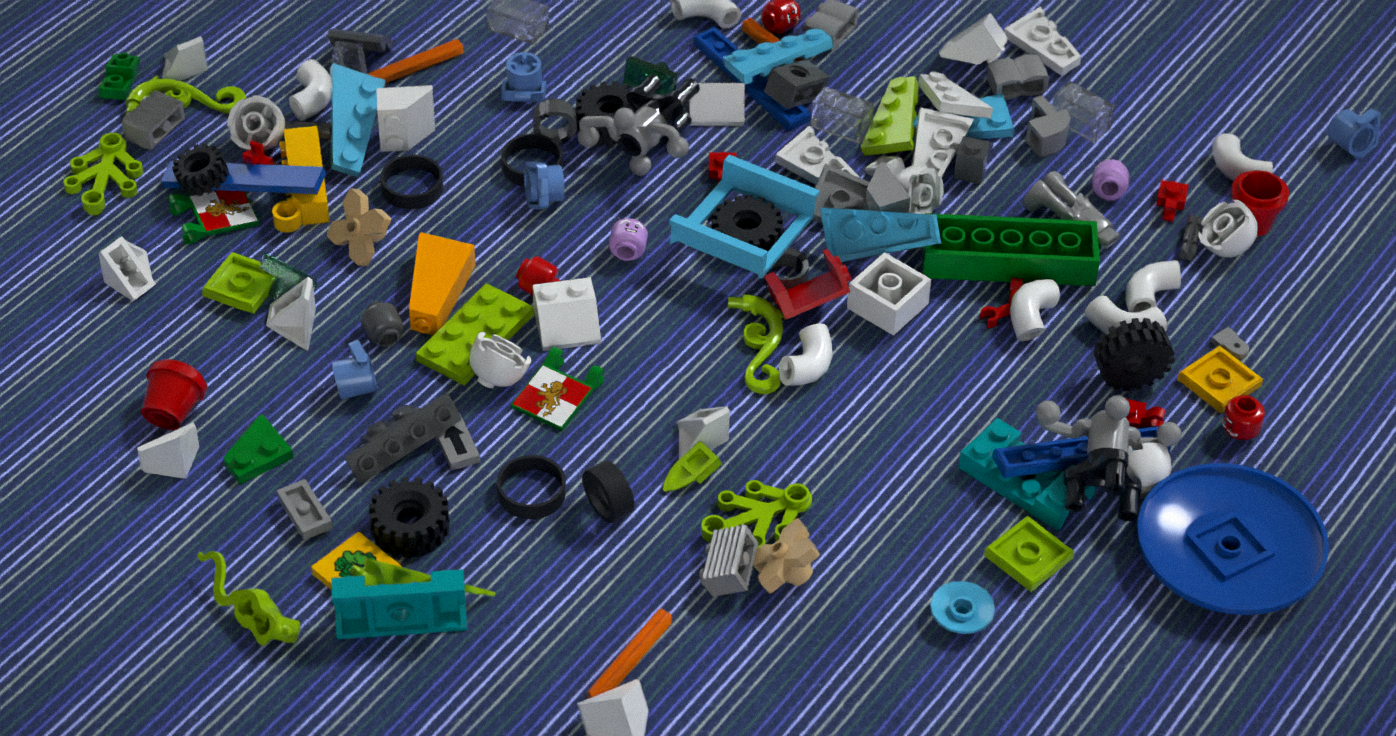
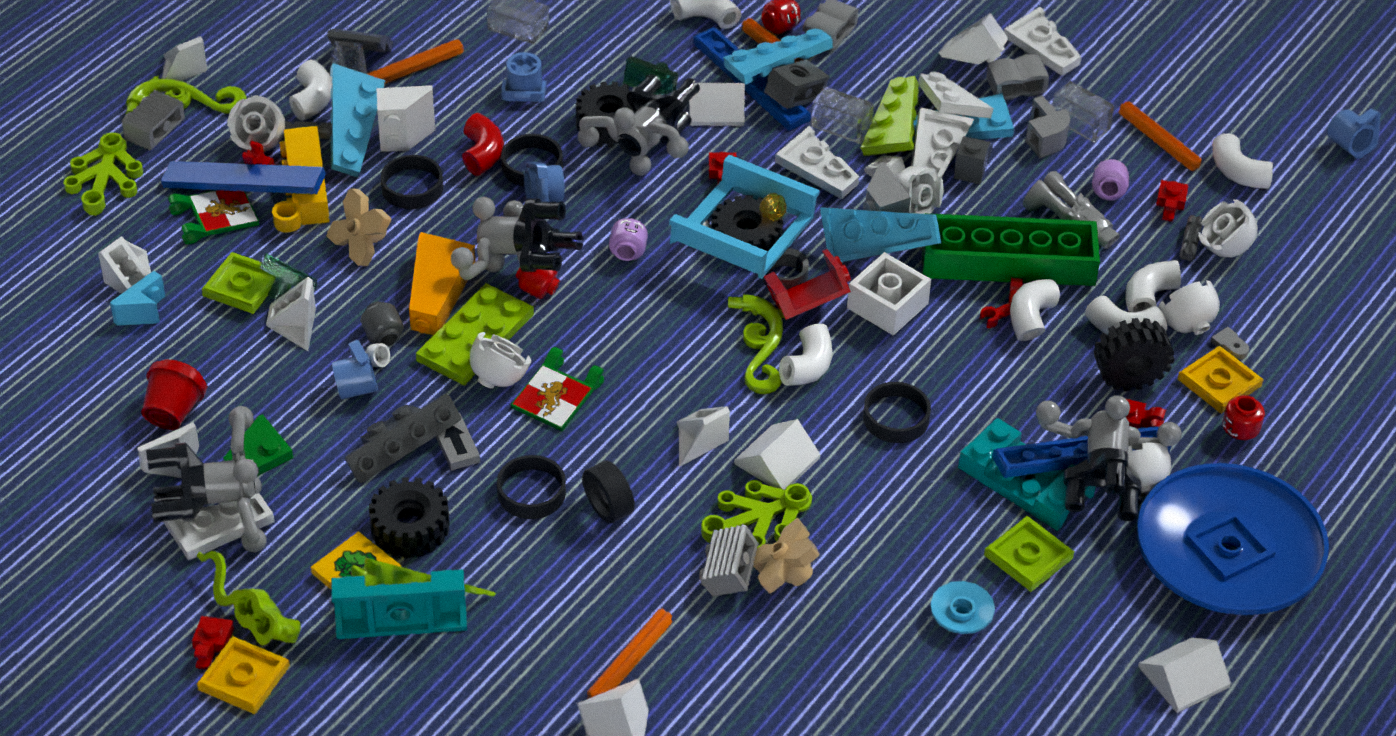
green slope [98,53,140,100] -> none
black tyre [172,144,229,196] -> none
light grey plate [276,479,333,540] -> none
dark grey piece [532,99,577,144] -> none
white slope [533,277,601,351] -> none
lime plate [663,441,722,492] -> none
light grey tile [813,163,870,224] -> none
red piece [1231,170,1289,236] -> none
none -> medium azure slope [110,271,165,326]
none -> wheel [146,406,267,553]
none -> white wing [163,493,275,560]
none -> red plate [192,616,234,670]
none -> yellow tile [197,636,290,714]
none -> white hinge [365,343,390,367]
none -> wheel [451,197,583,280]
none -> red cylinder [462,113,504,176]
none -> white slope [734,419,820,490]
none -> clear yellow plate [759,193,787,220]
none -> black tyre [863,382,931,443]
none -> orange axle [1119,101,1202,171]
none -> white slope [1138,638,1231,713]
none -> white cylinder [1158,280,1220,335]

